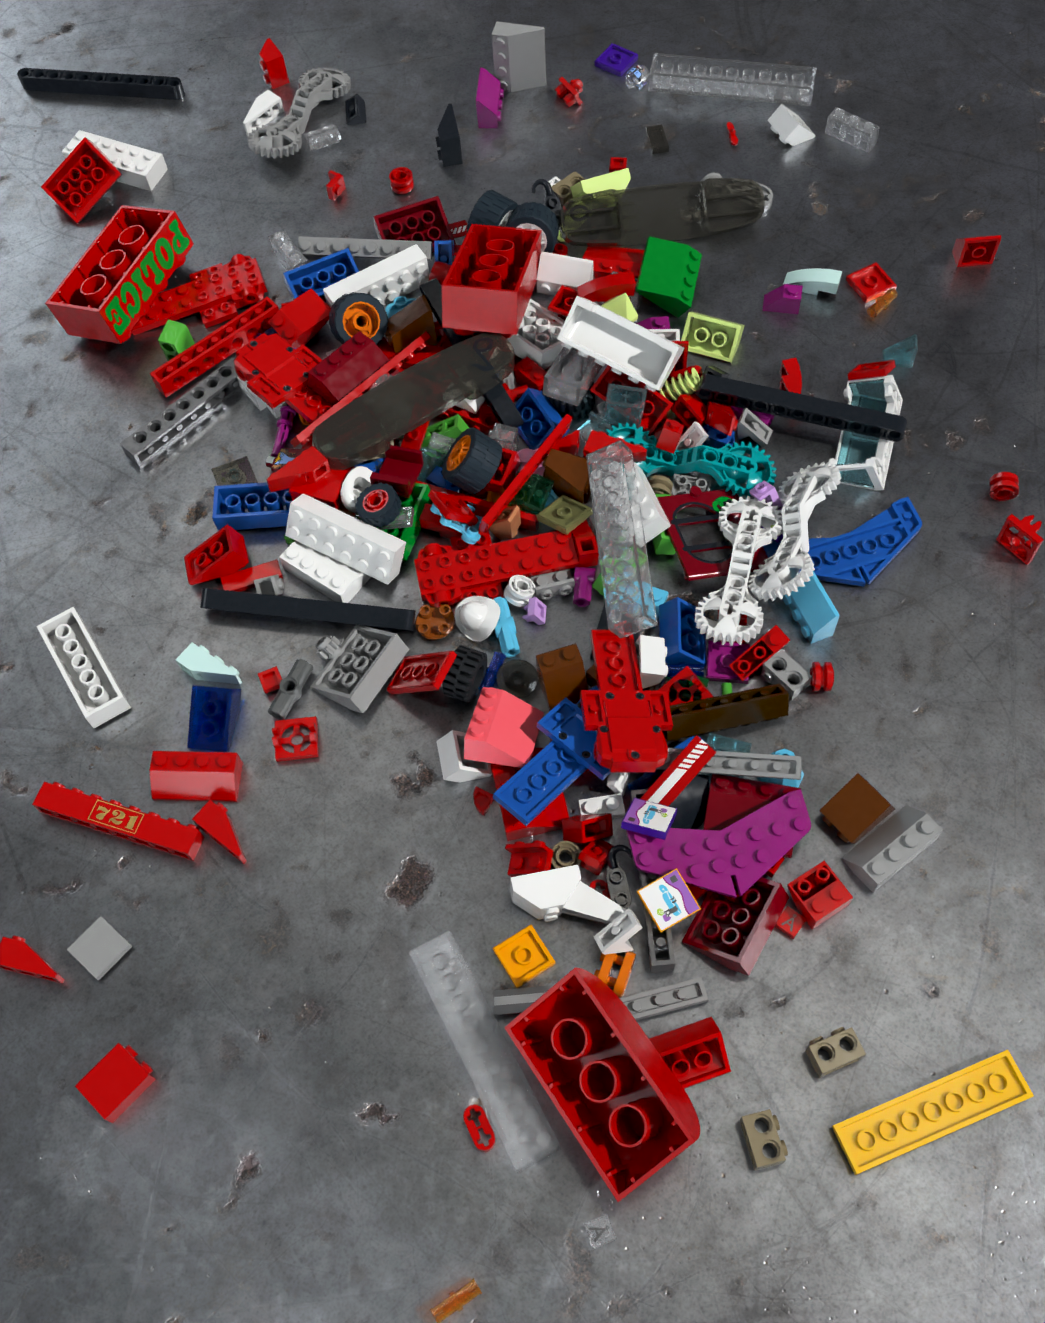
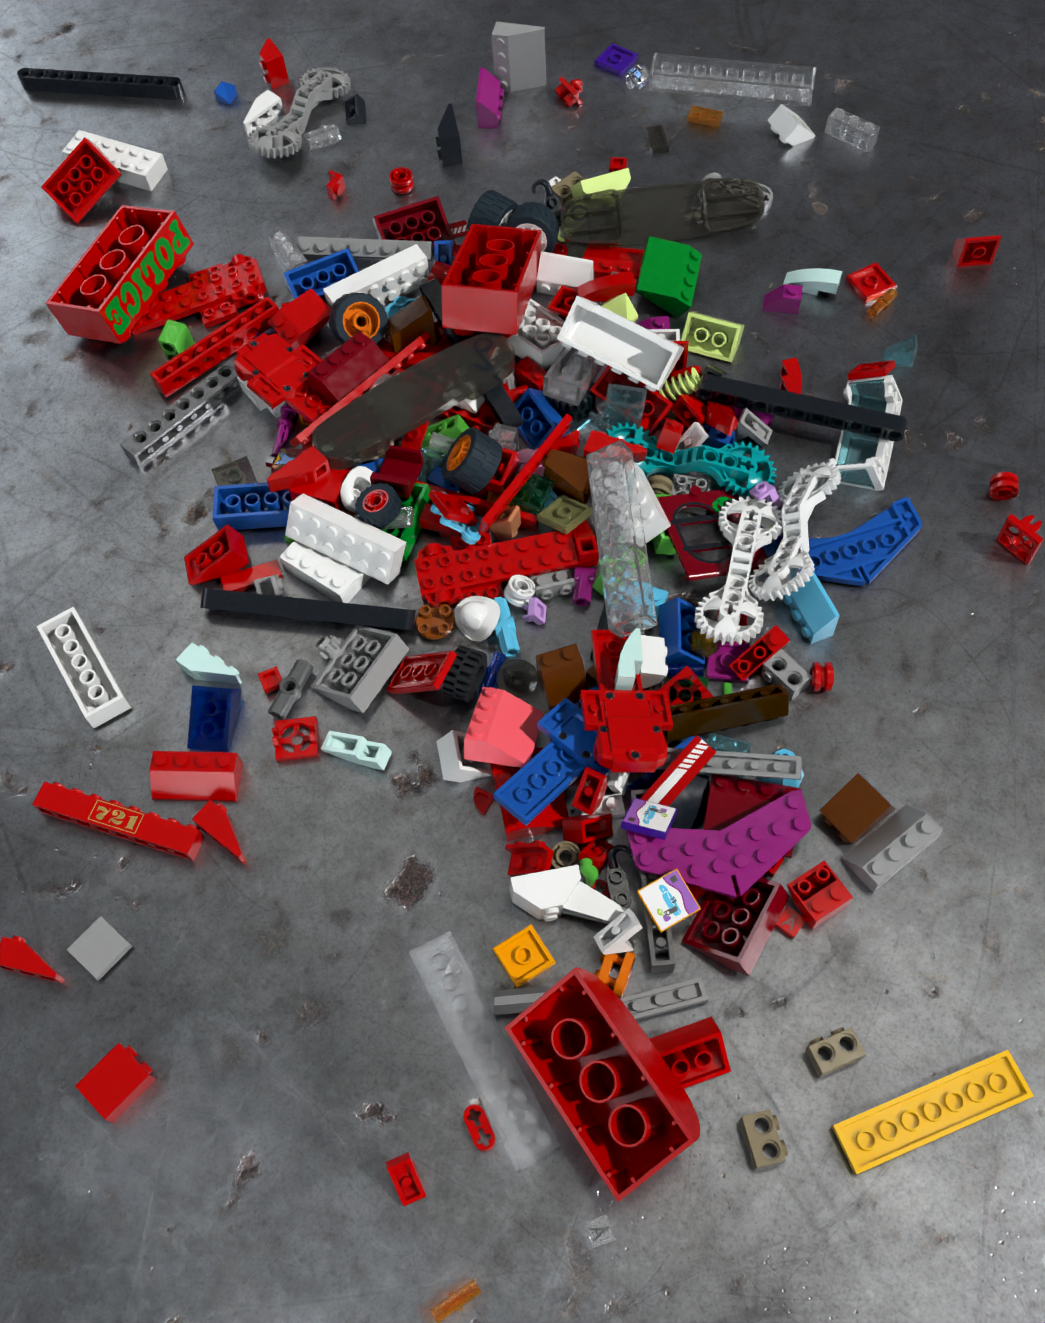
red piece [726,122,738,146] -> none
none -> blue slope [214,81,238,105]
none -> light aqua slope [321,731,392,771]
none -> red slope [385,1152,426,1207]
none -> red slope [572,767,607,815]
none -> bright green arm [579,858,598,887]
none -> light aqua slope [615,628,643,690]
none -> clear orange plate [687,105,724,128]
none -> clear yellow slope [692,631,717,658]

